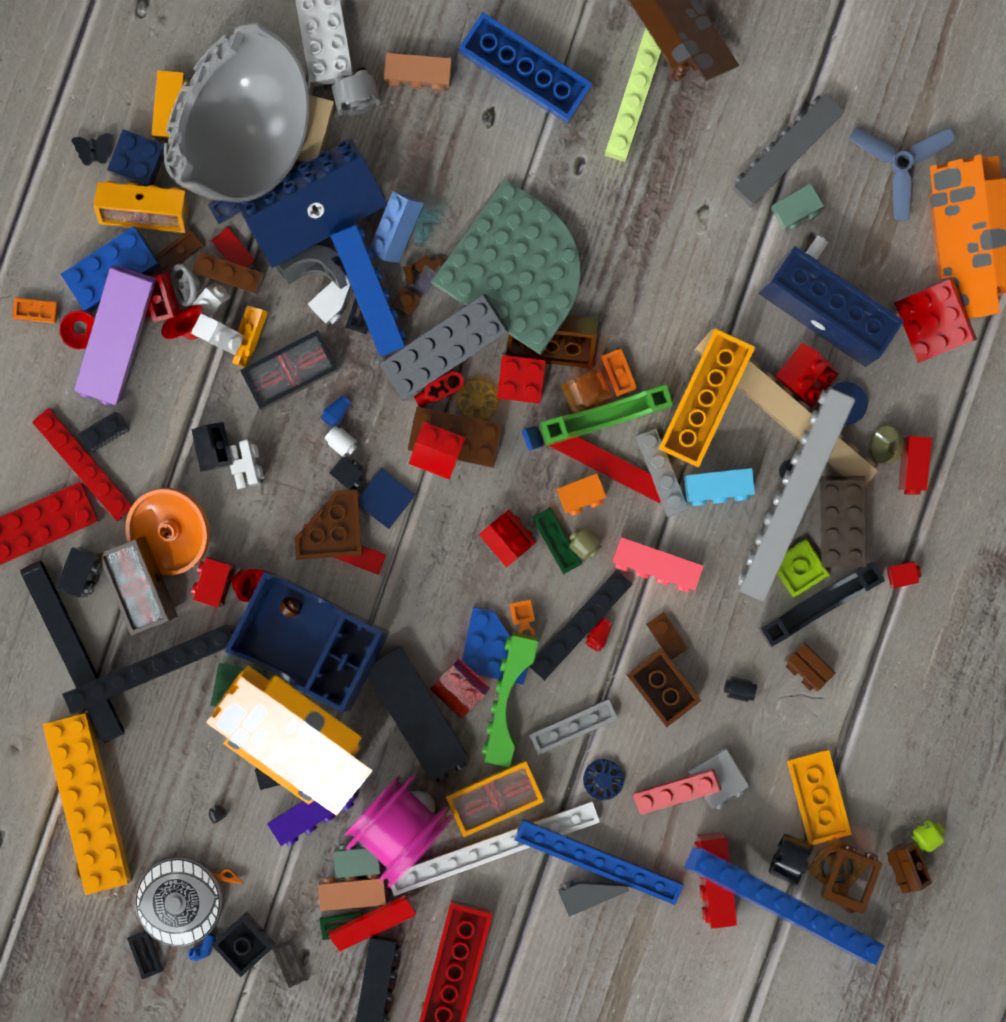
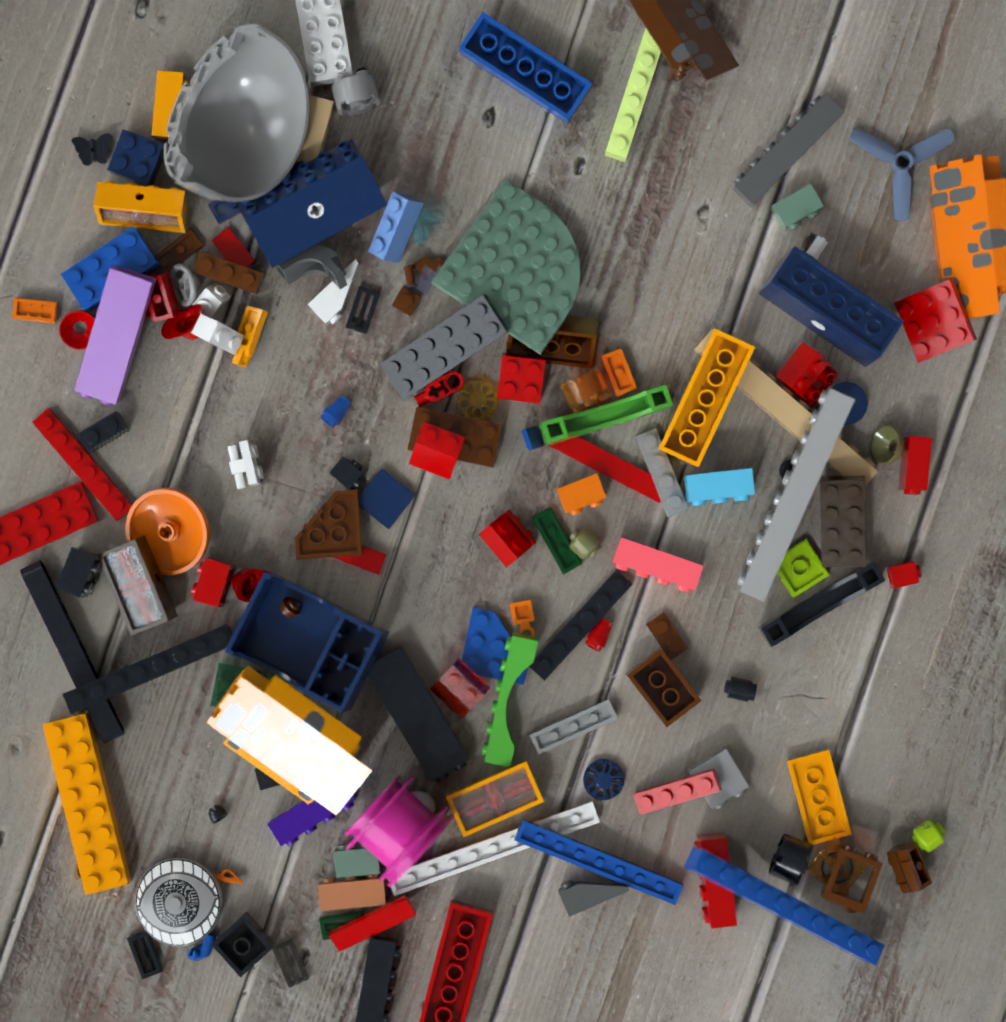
black brick [191,422,233,472] -> none
clear brick [240,330,339,411] -> none
white brick [324,426,357,457] -> none
blue brick [330,223,406,357] -> none
nougat brick [384,53,452,91] -> none
reddish brown brick [784,642,836,692] -> none

